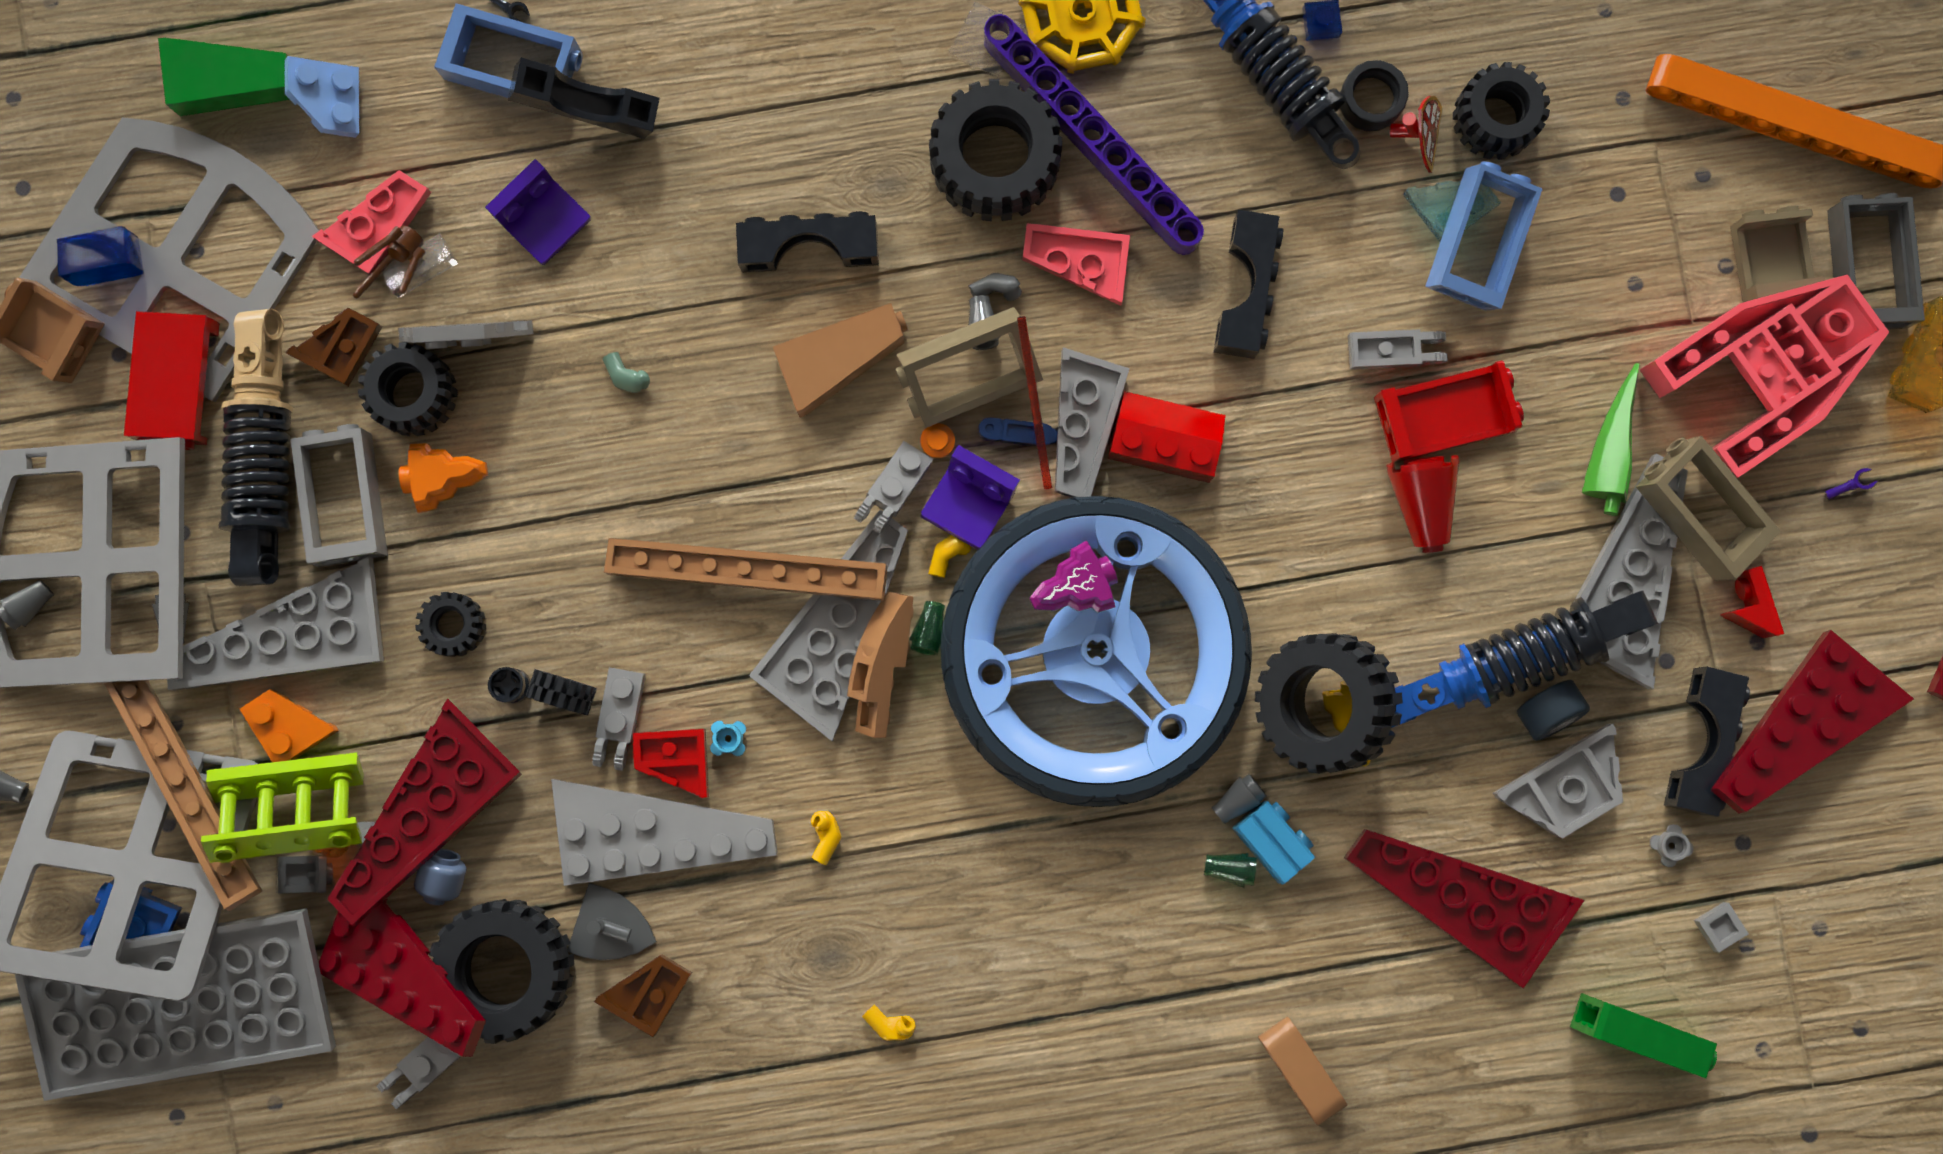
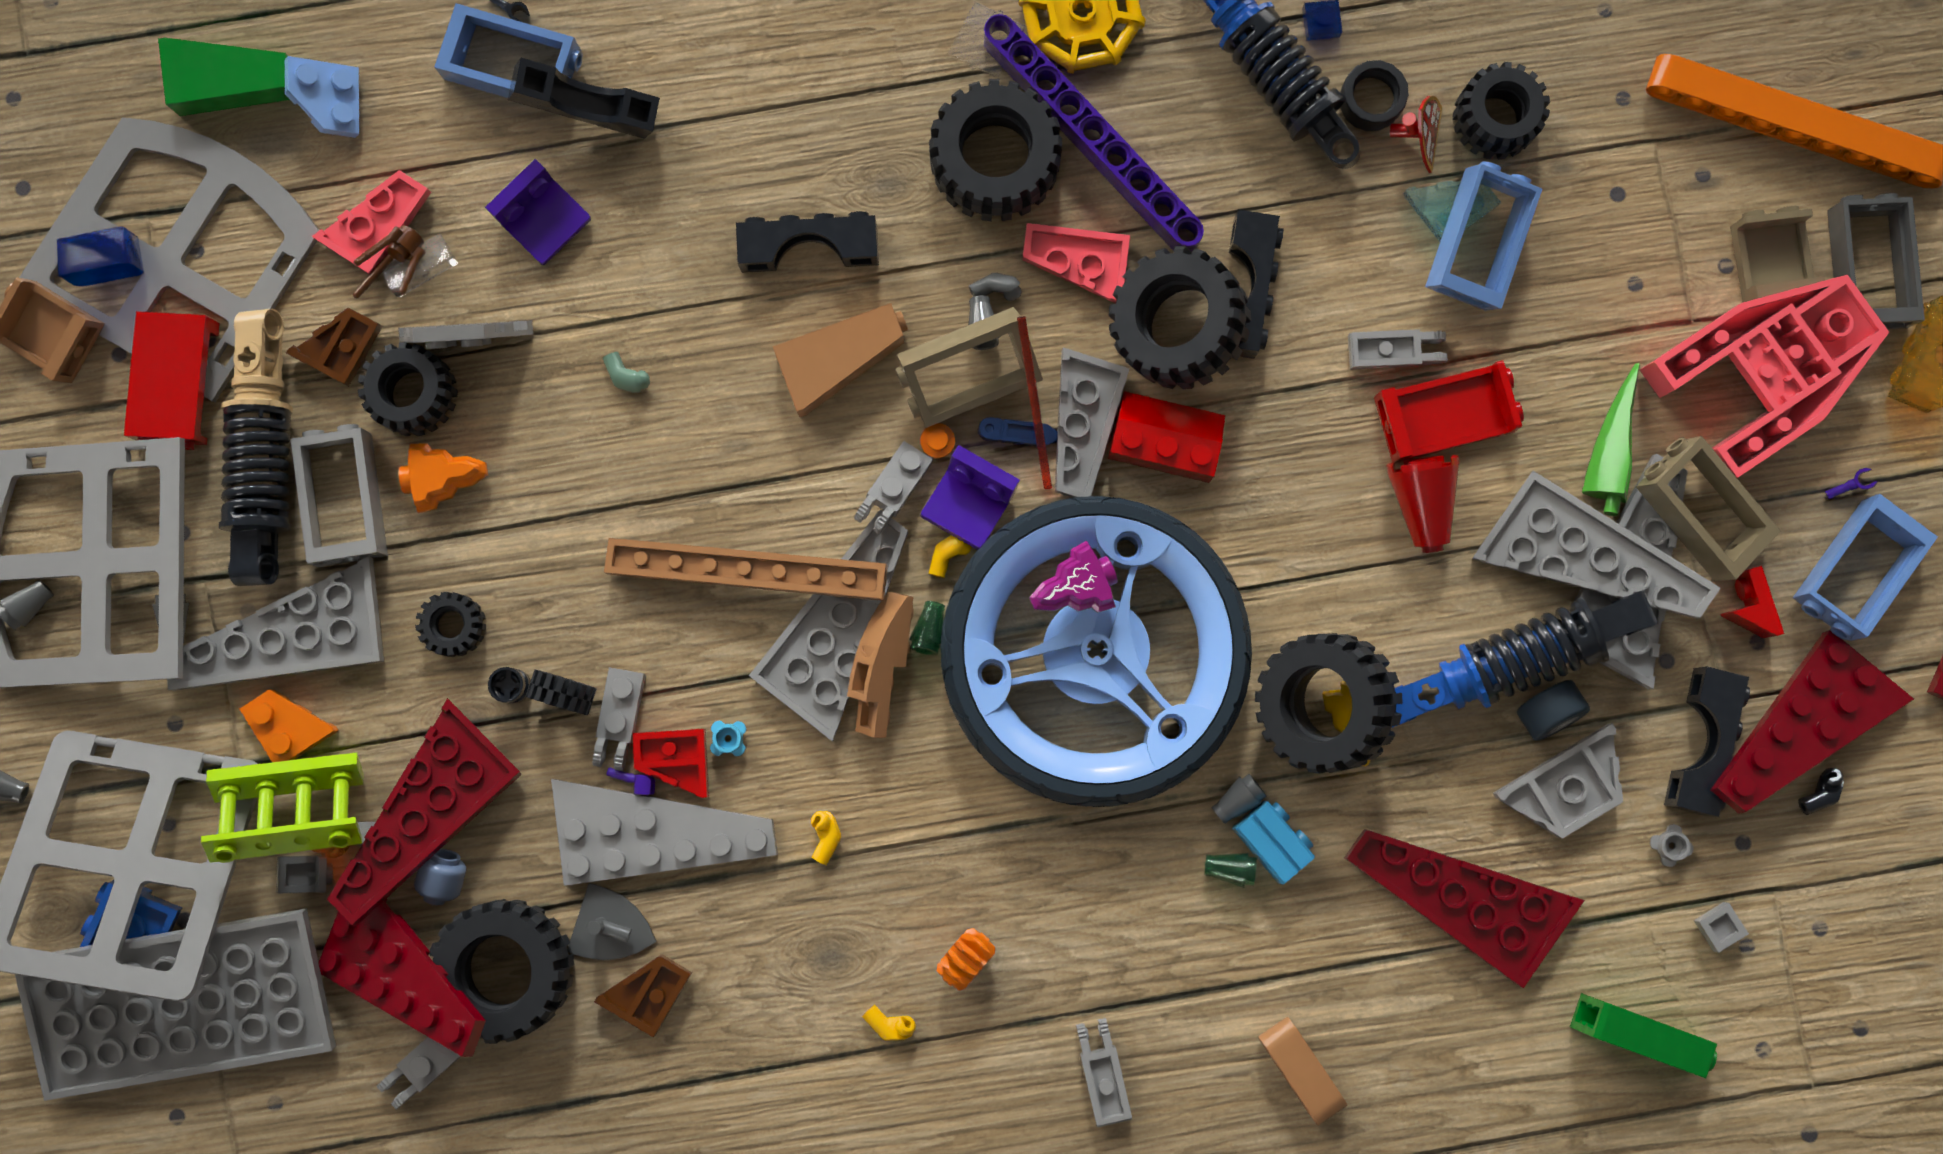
medium nougat plate [104,653,262,912] -> none
none -> dark purple hand [606,767,655,795]
none -> orange gear [937,928,995,991]
none -> light grey hinge [1076,1018,1132,1128]
none -> black tyre [1108,246,1251,389]
none -> light grey wing [1472,471,1721,619]
none -> medium blue window [1793,494,1938,641]
none -> black arm [1798,767,1844,815]

